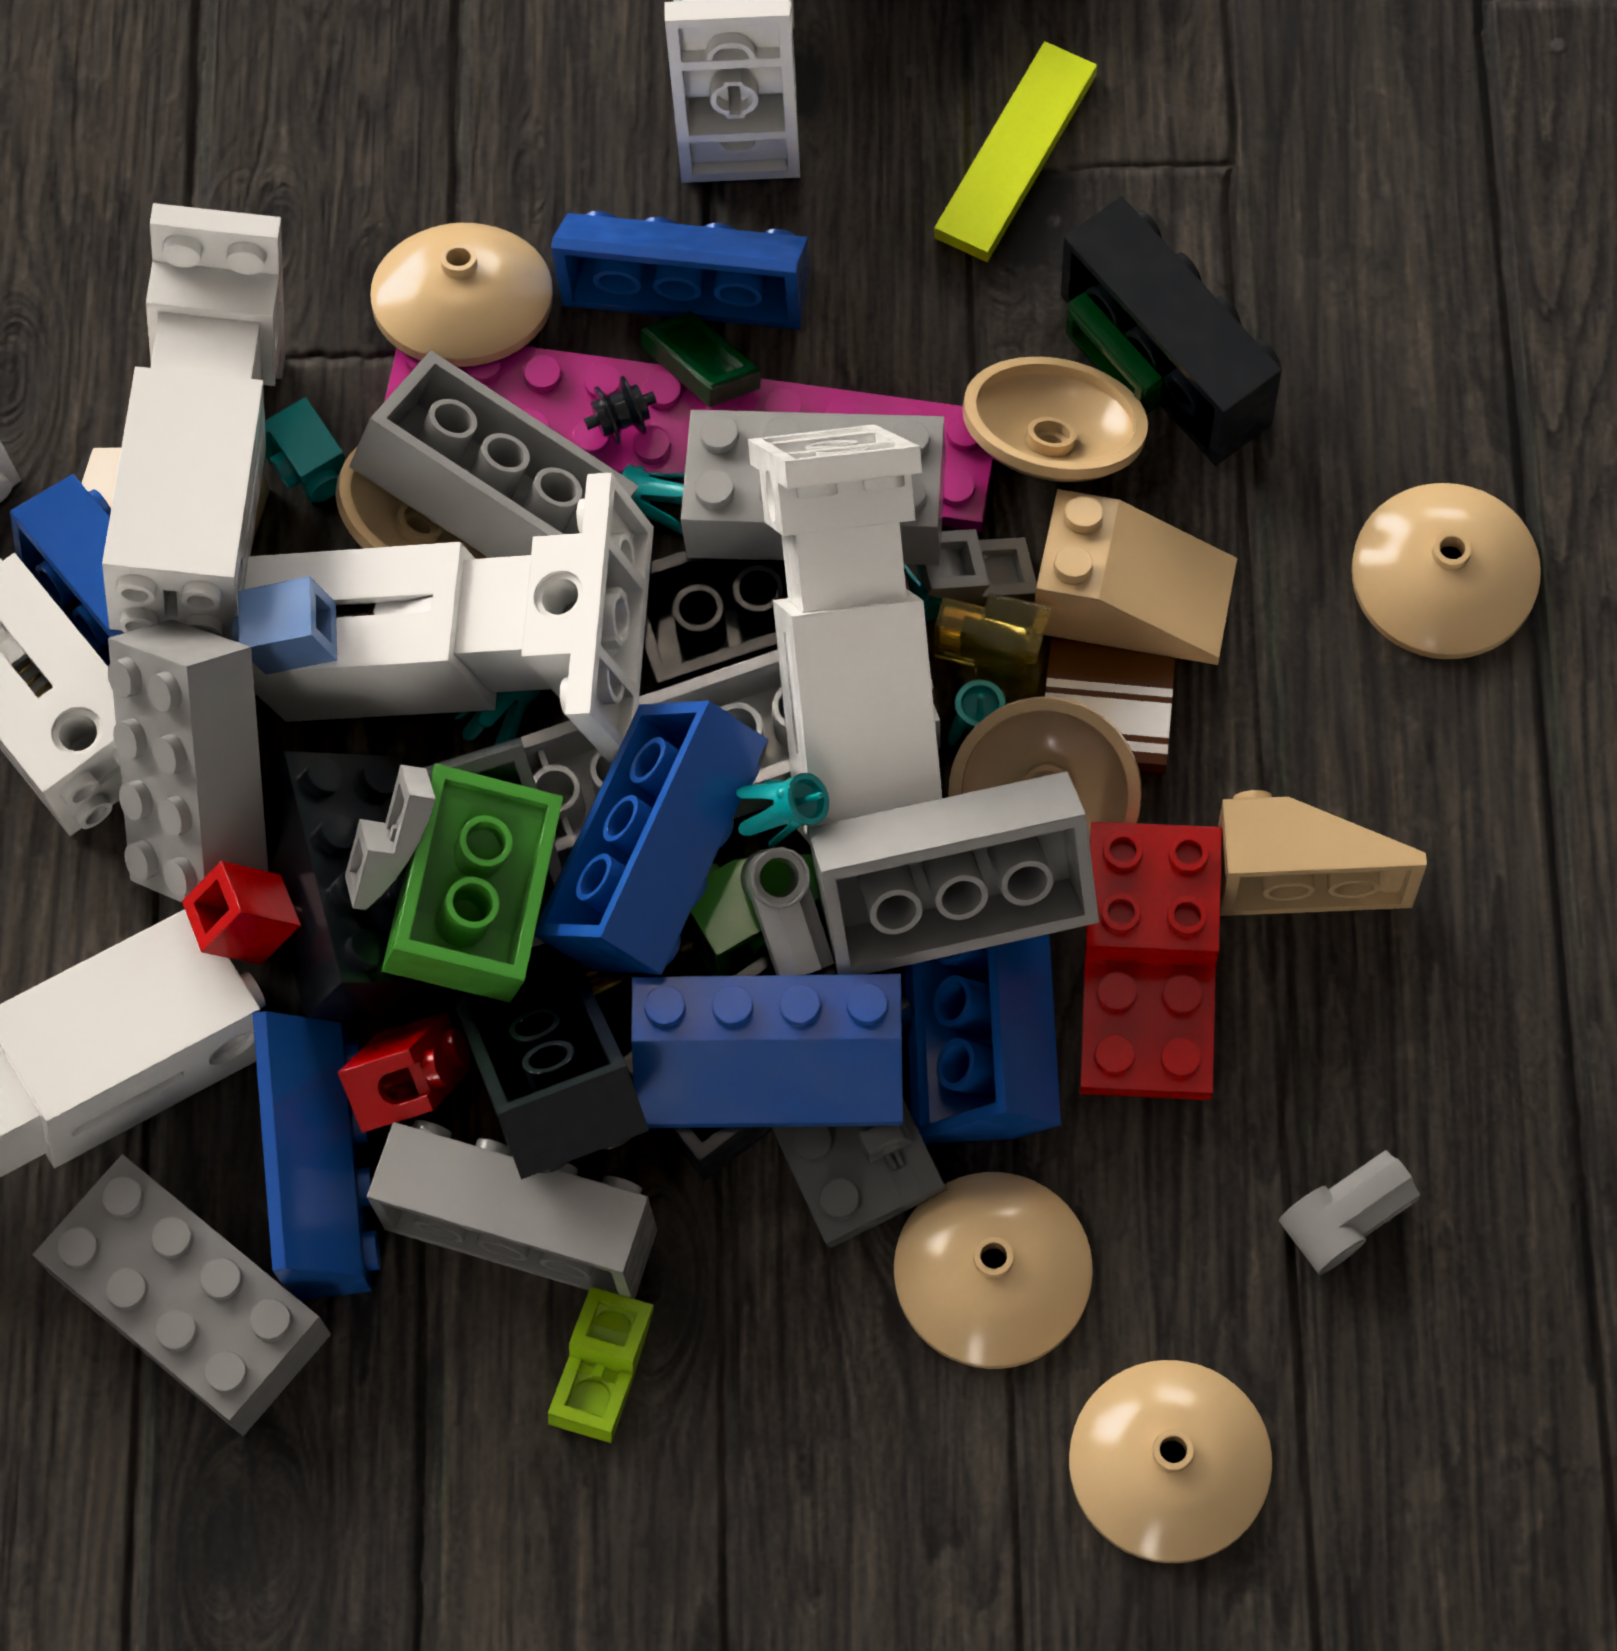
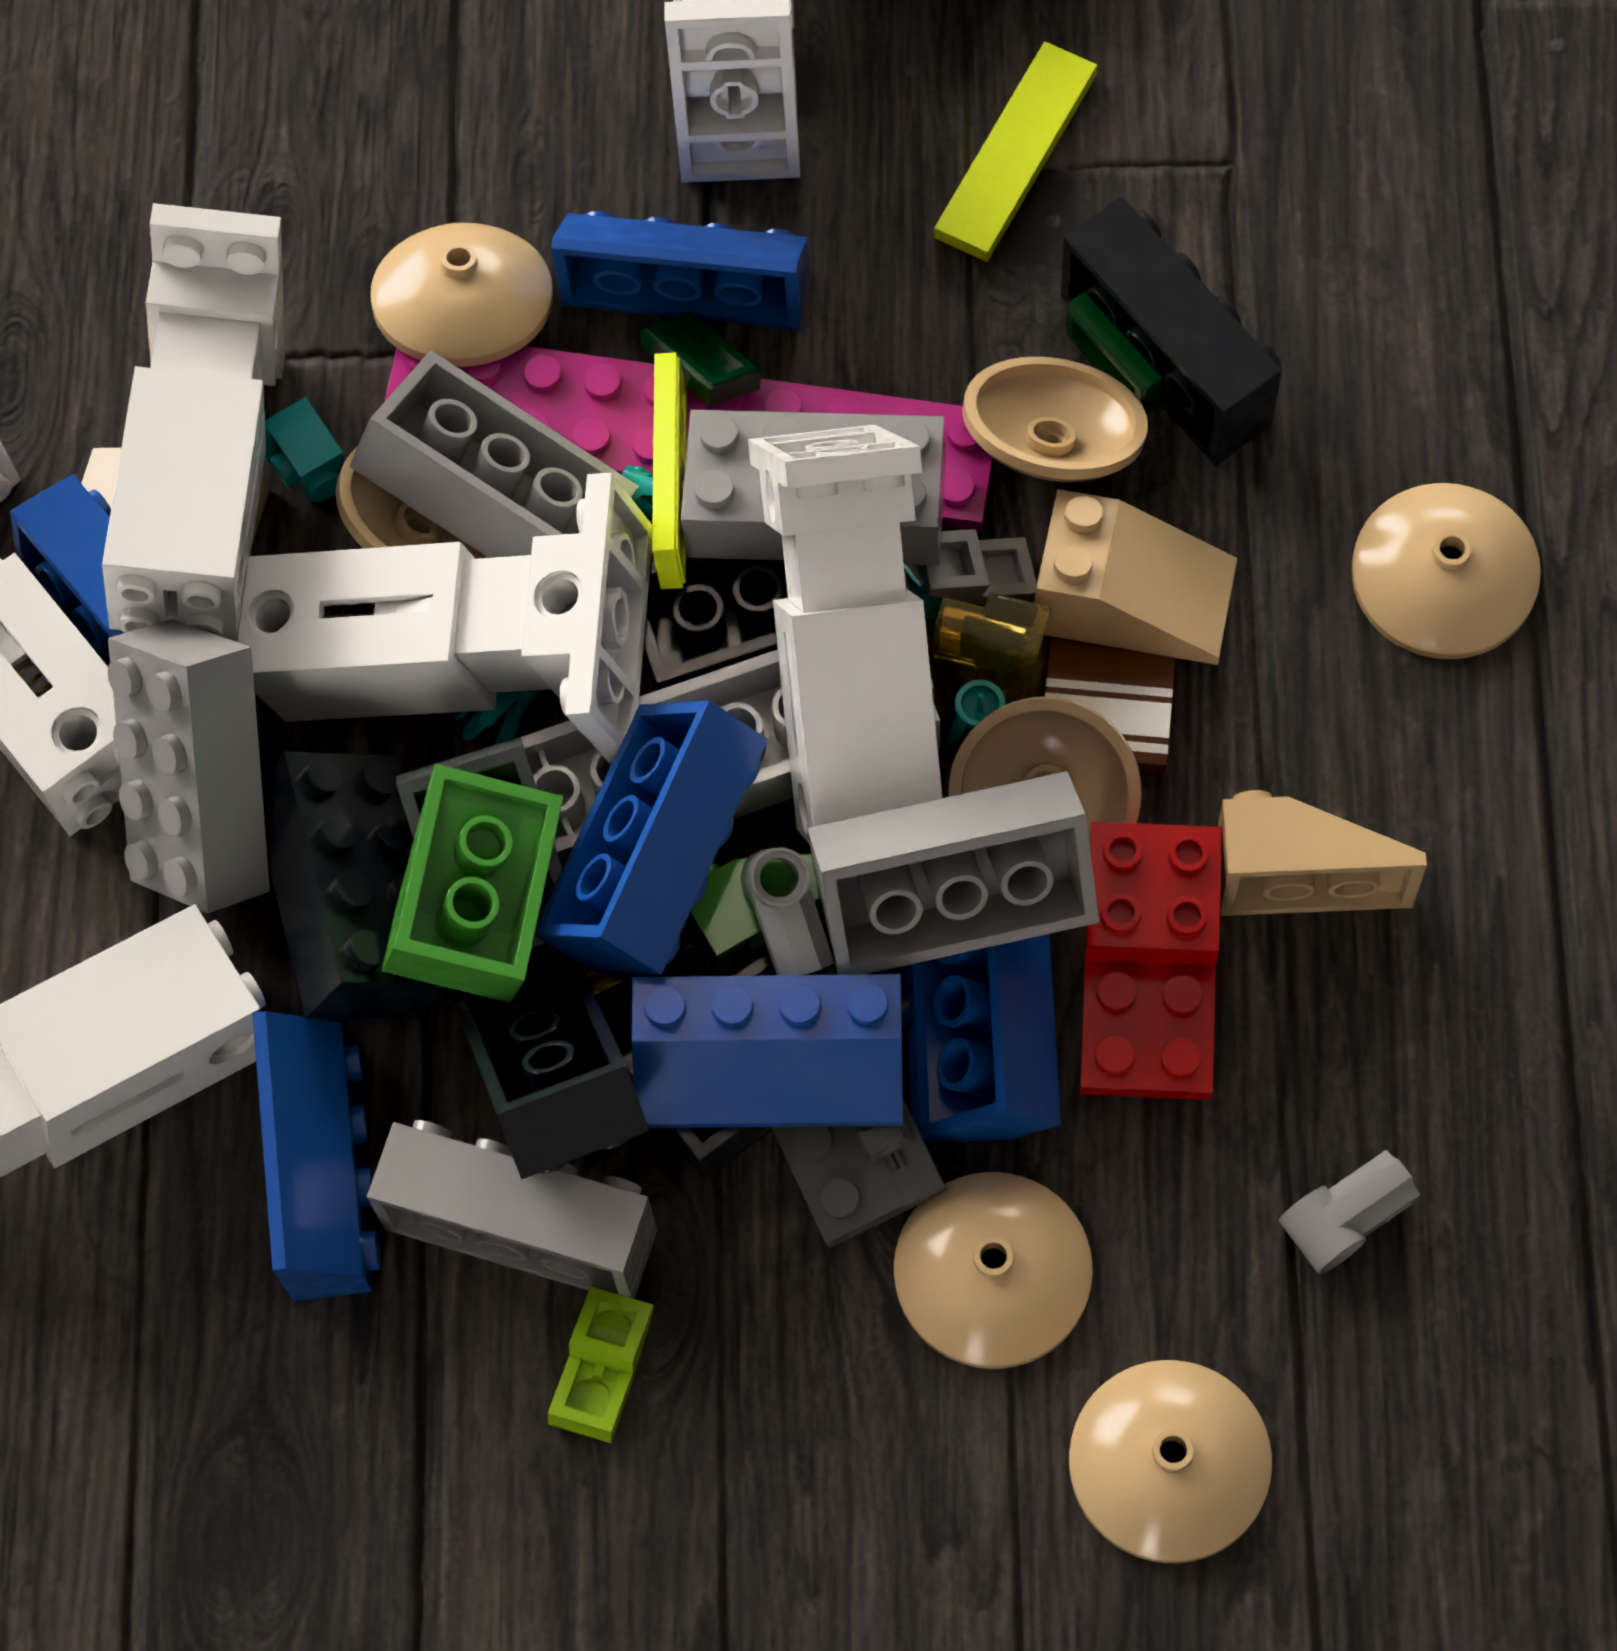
light grey brick [32,1154,331,1436] -> none
red brick [182,861,301,965] -> none
medium blue brick [232,576,337,675] -> none
red brick [337,1011,470,1133] -> none
light grey slope [345,765,436,910] -> none
black wheel [584,376,657,445] -> none
teal piece [736,773,829,848] -> none
none -> neon yellow tile [652,352,687,590]

